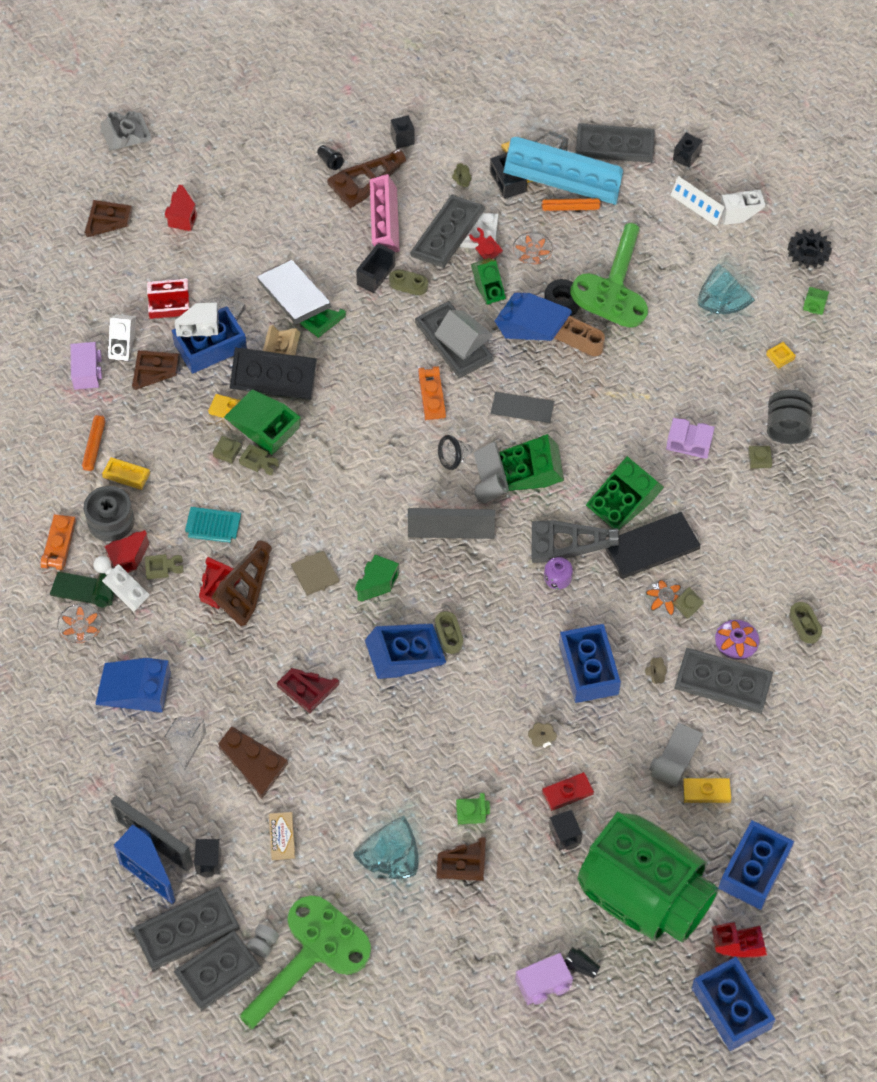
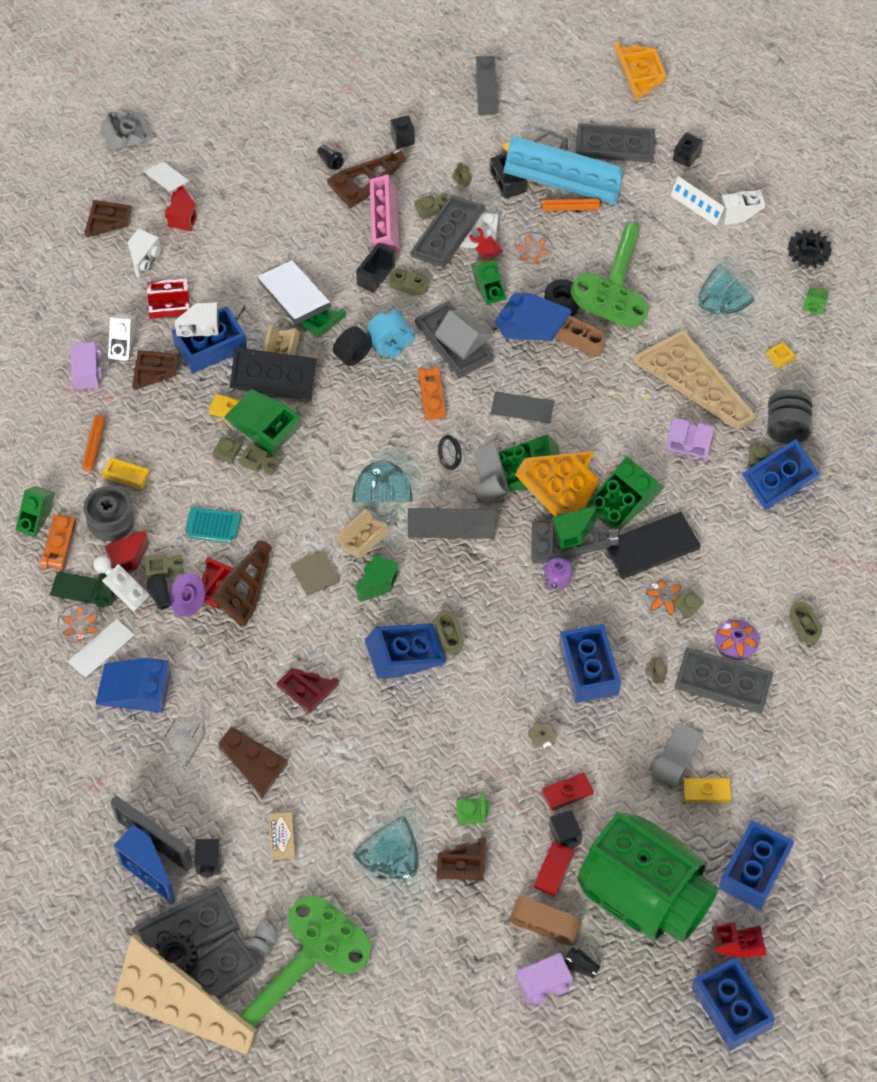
none -> green slope [15,486,55,537]
none -> white sticker [67,619,134,678]
none -> tan wing [113,933,257,1055]
none -> white slope [128,228,161,278]
none -> white sticker [143,161,189,192]
none -> black cone [146,576,171,610]
none -> black tyre [154,933,198,976]
none -> medium lavender dish [169,573,206,617]
none -> black tyre [333,326,372,366]
none -> tan bracket [337,509,390,559]
none -> clear light blue brick [352,460,413,503]
none -> medium azure brick [366,310,415,358]
none -> olive plate [414,193,447,220]
none -> dark grey slope [476,56,497,115]
none -> medium nougat beam [509,896,582,945]
none -> light orange wing [515,451,600,517]
none -> red slope [534,842,575,897]
none -> green slope [553,506,597,550]
none -> light orange wing [614,42,667,100]
none -> tan wing [632,330,756,430]
none -> blue slope [742,439,821,510]

